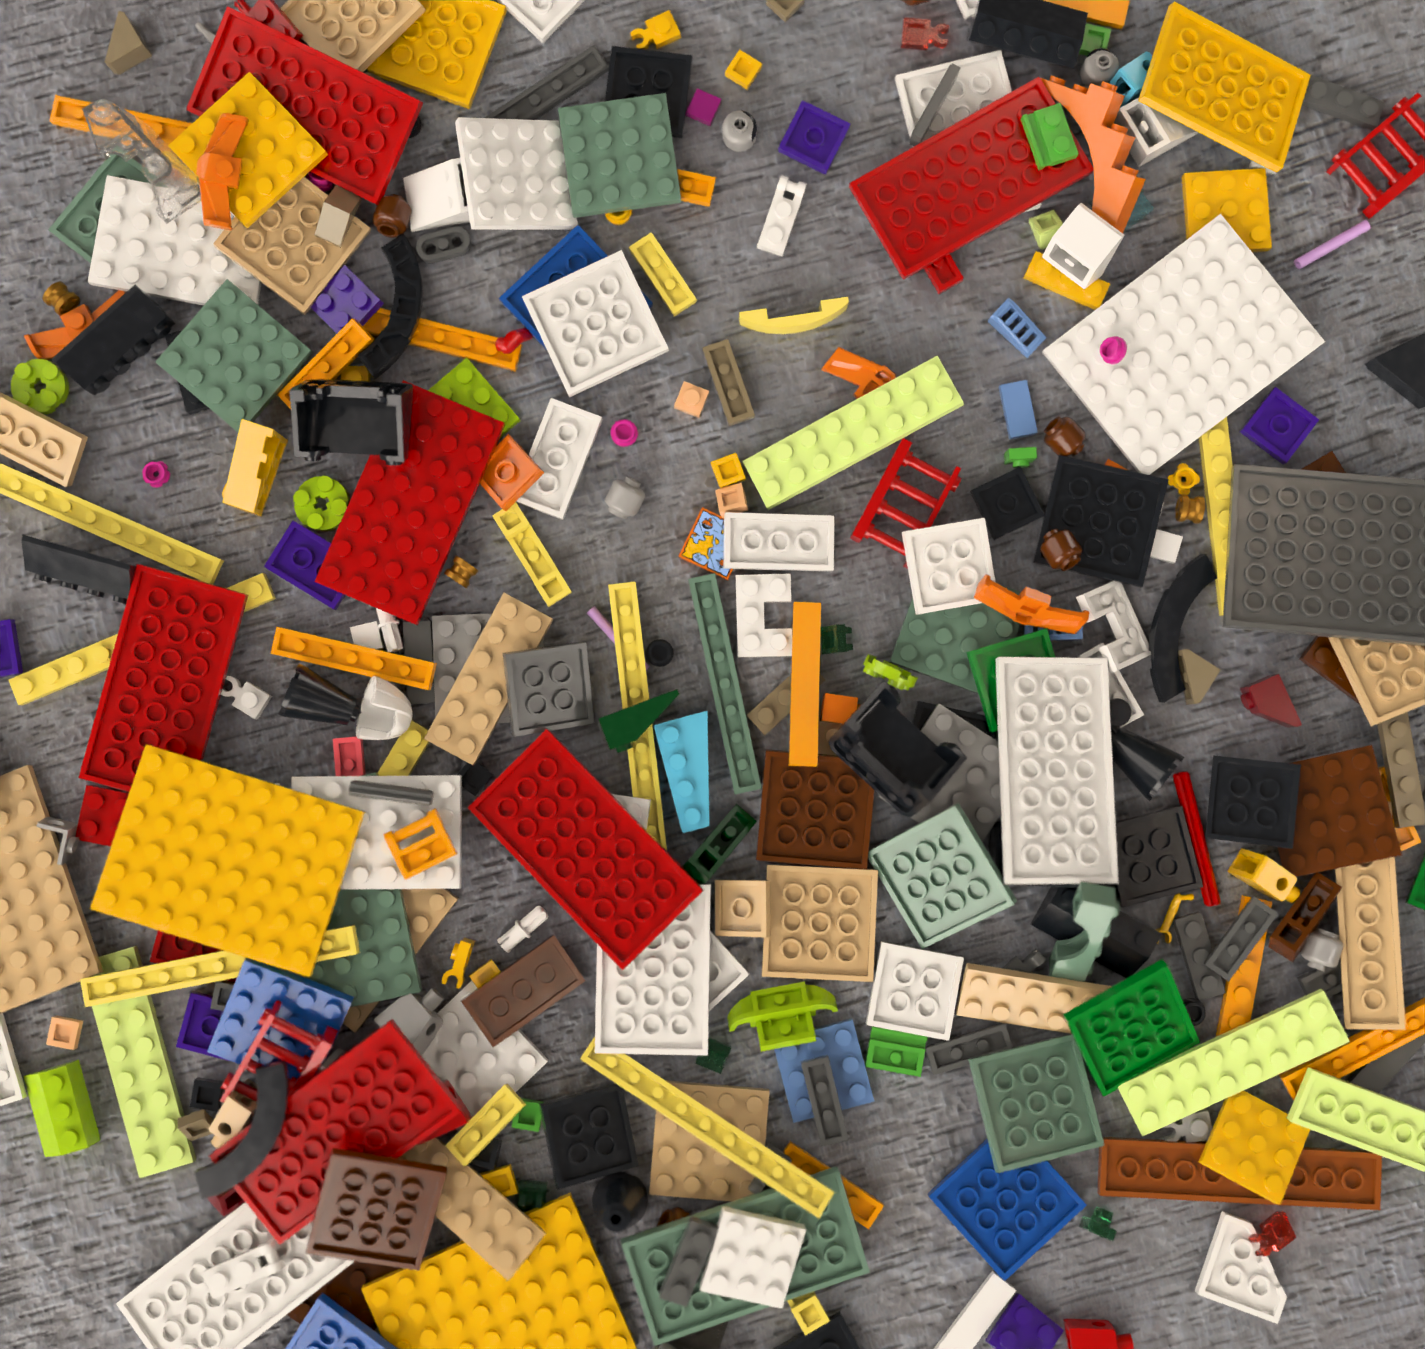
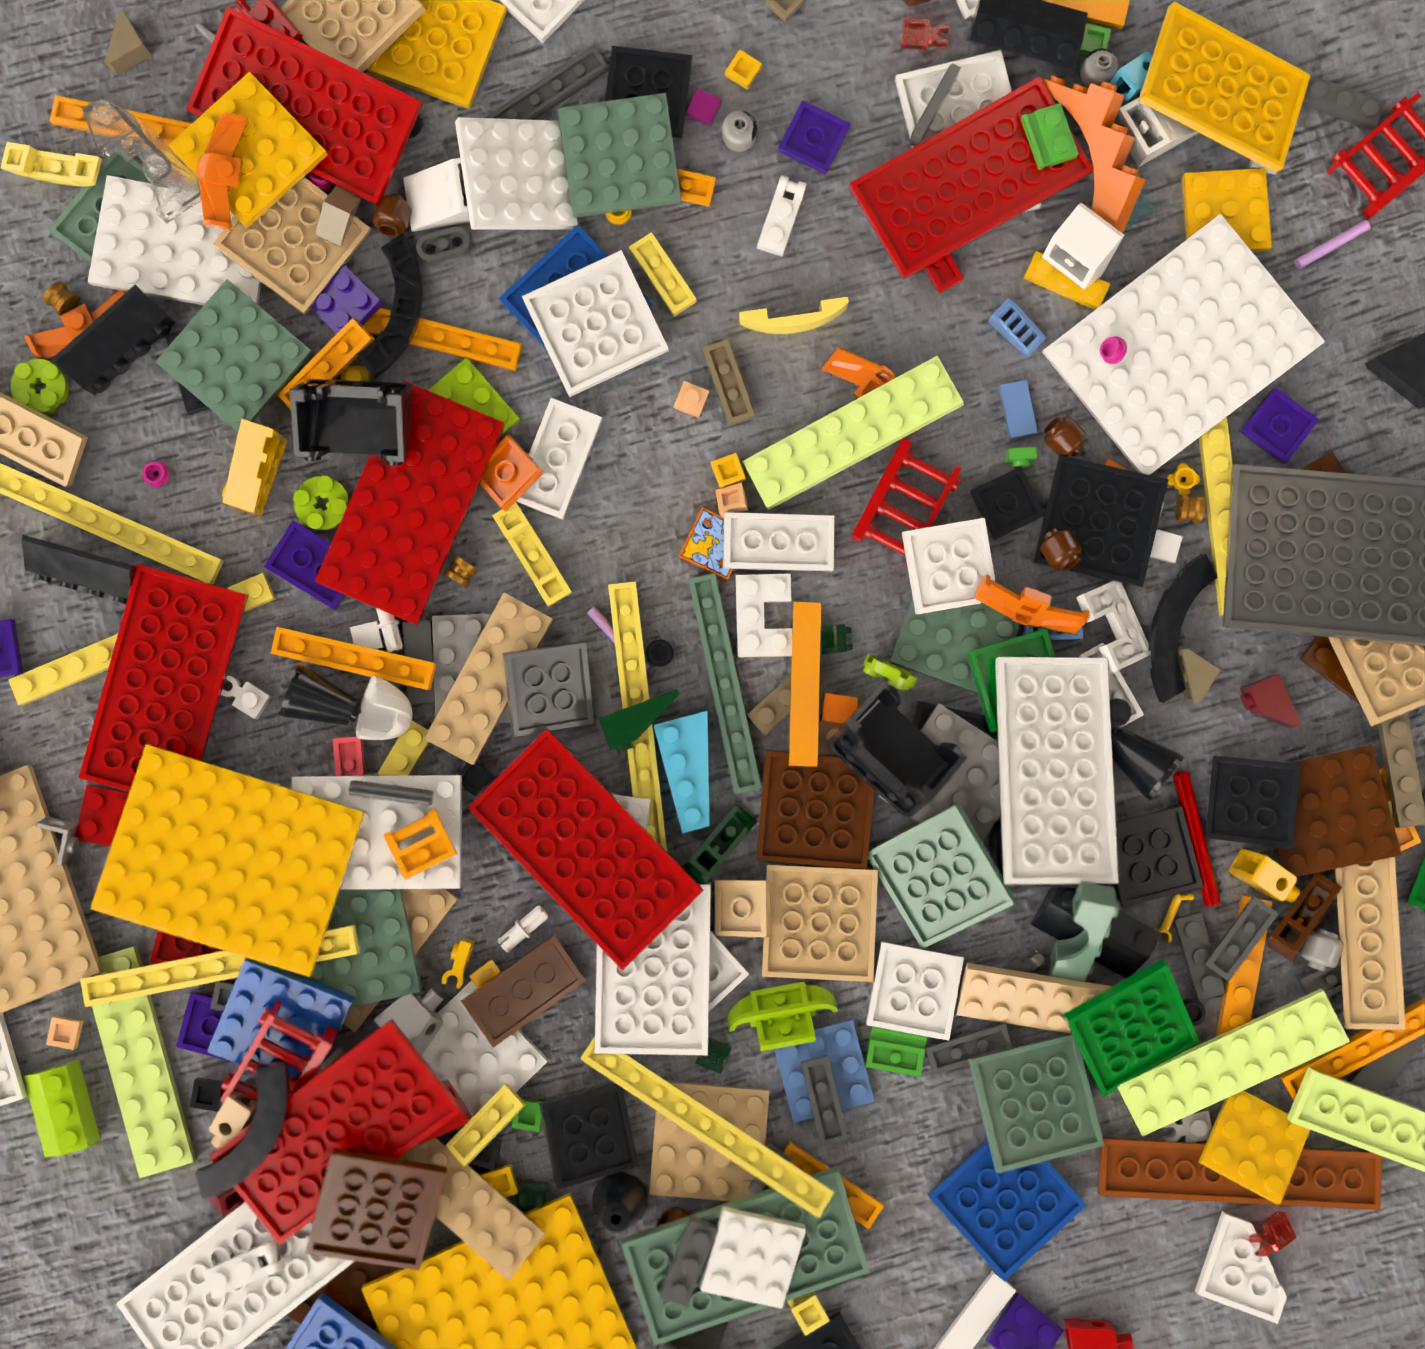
dark tan plate [178,1109,214,1141] -> none
red arm [495,328,533,354] -> none
light grey head [605,476,645,519] -> none
dark pink plate [611,419,638,447] -> none
yellow plate [630,10,681,50] -> none
yellowish green slope [1029,210,1063,250] -> none
clear green tile [1079,1207,1117,1241] -> none
none -> light yellow slope [0,142,102,186]

